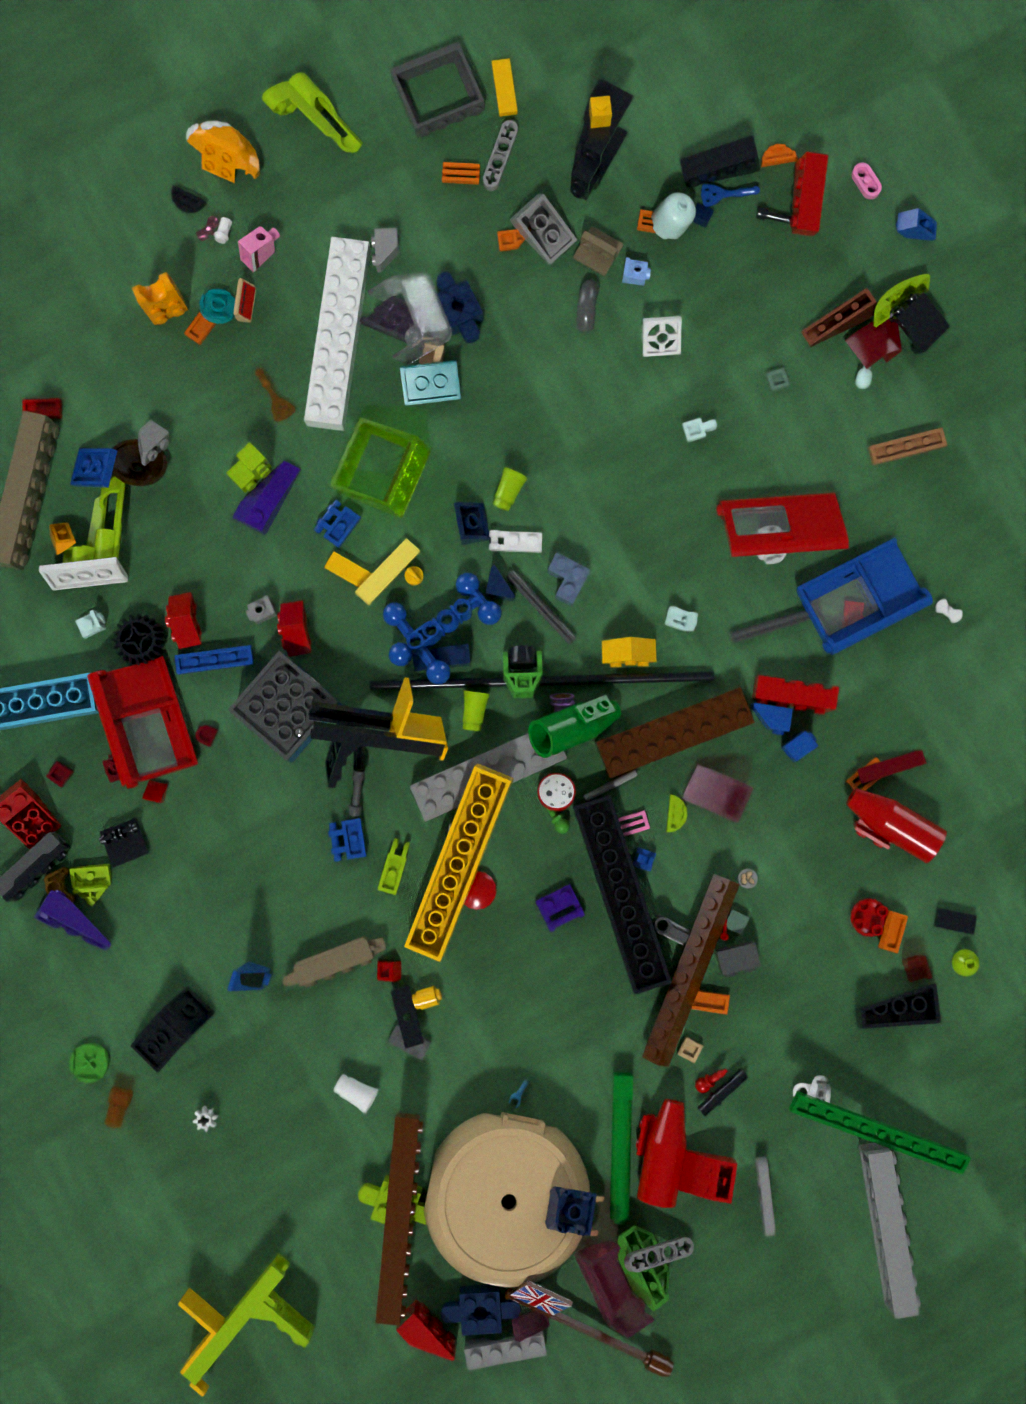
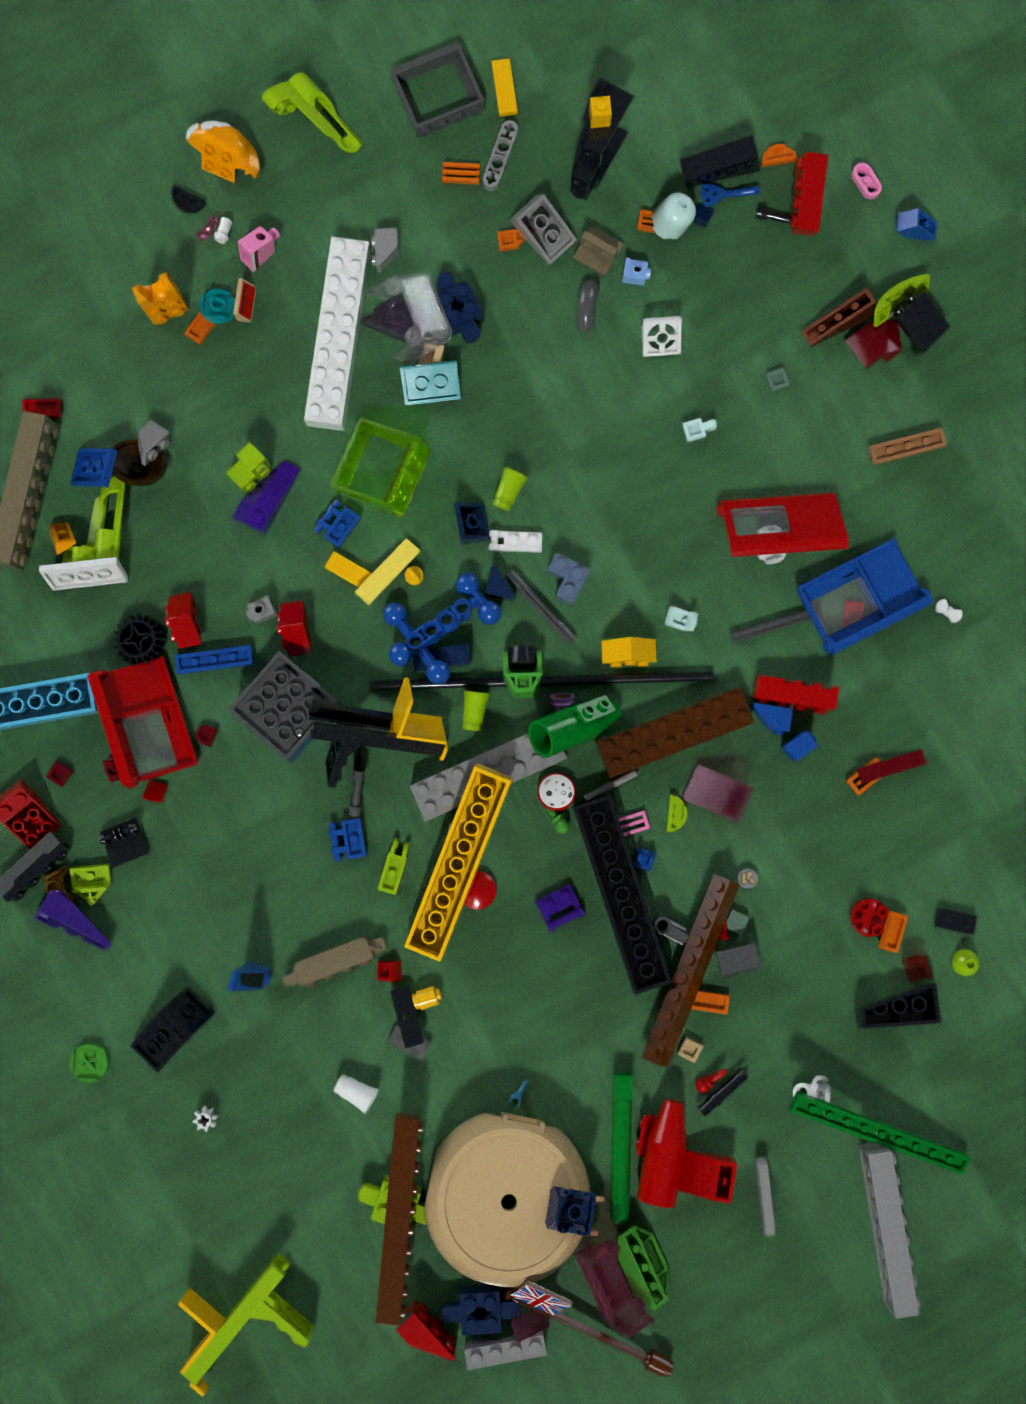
light aqua bracket [76,610,106,639] -> none
clear orange piece [104,1086,133,1128] -> none
clear orange piece [255,368,296,422] -> none
light grey beam [624,1237,694,1272] -> none
red piece [846,788,947,863] -> none
light aqua cylinder [855,366,873,389] -> none

